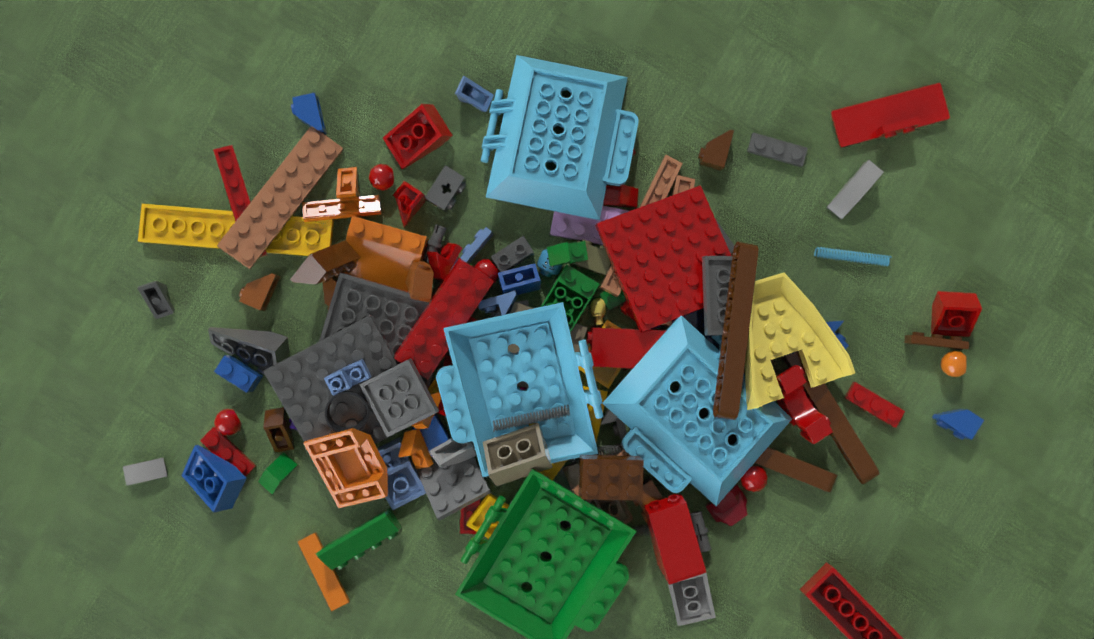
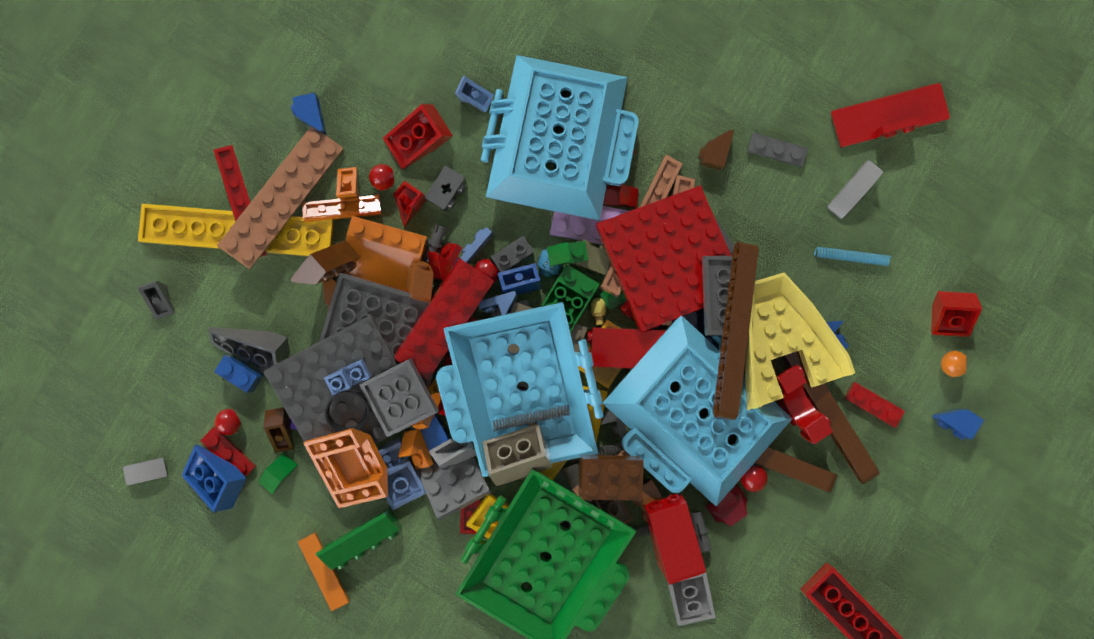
dark orange slope [239,274,280,311] -> none
reddish brown plate [904,332,969,350] -> none

